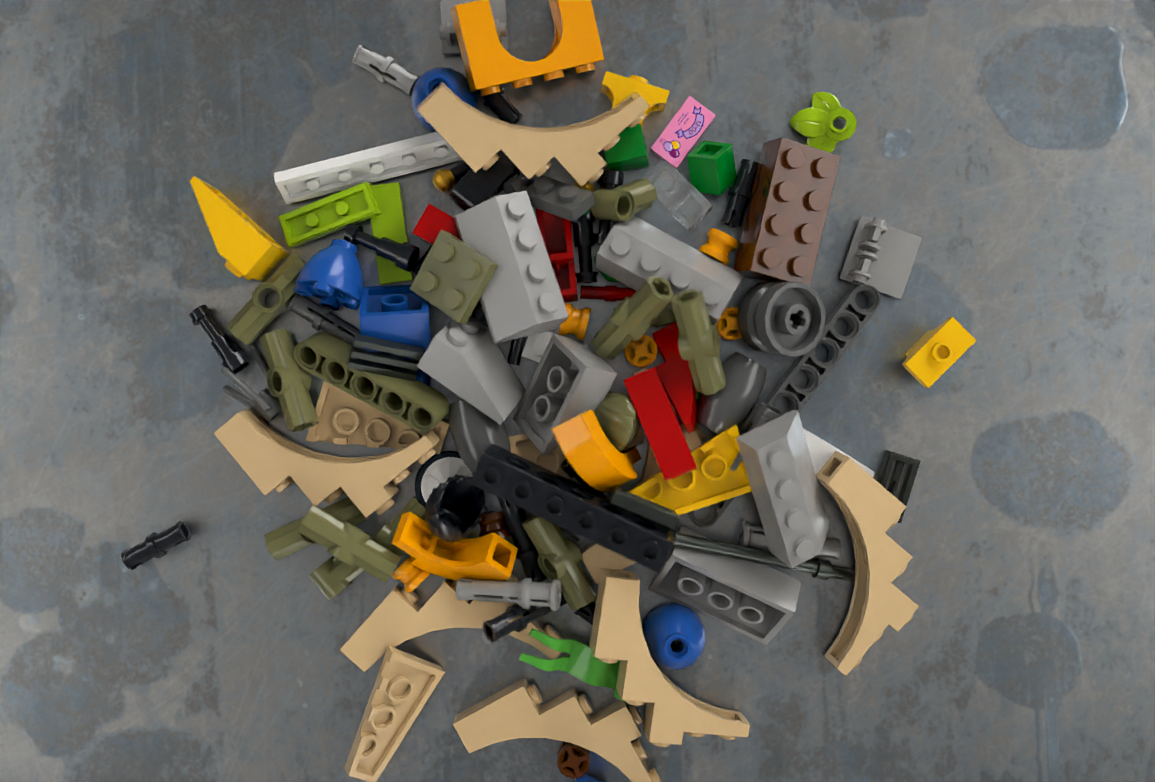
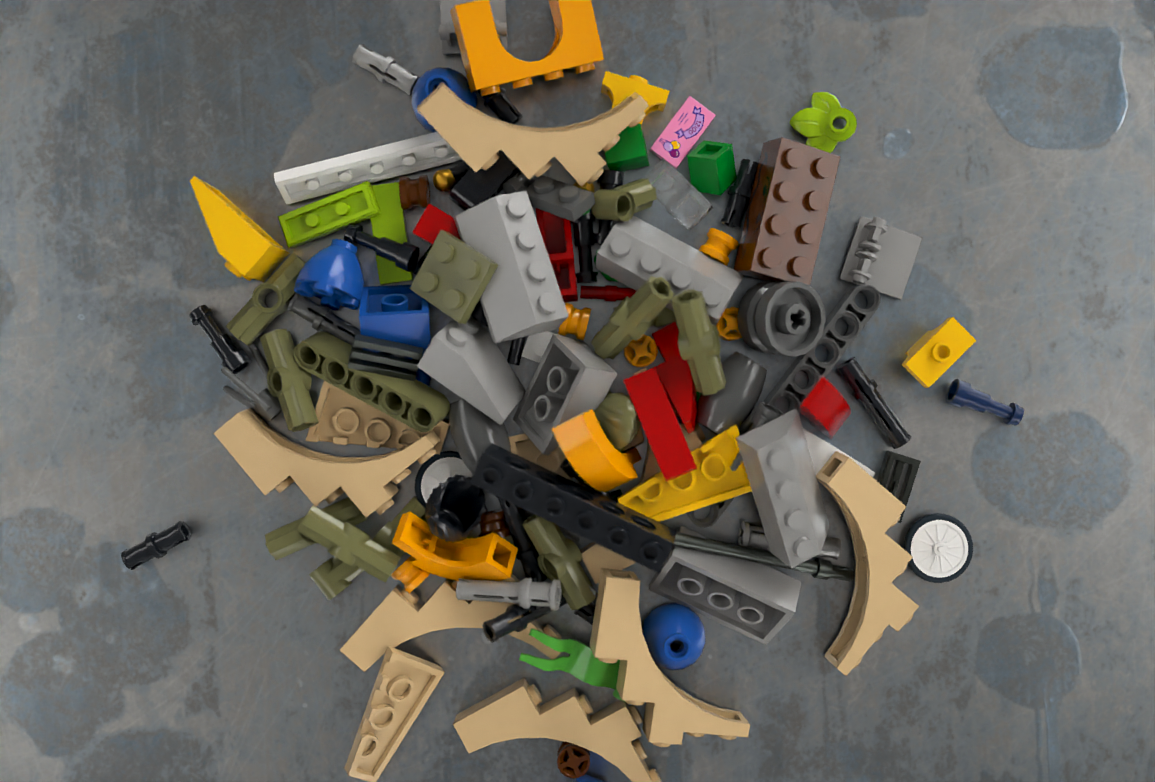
pearl dark grey tile [609,487,680,530] -> none
none -> reddish brown wheel [399,175,430,210]
none -> red slope [800,376,851,439]
none -> black pin [837,357,911,449]
none -> white wheel [903,514,973,583]
none -> dark blue piece [946,379,1024,426]

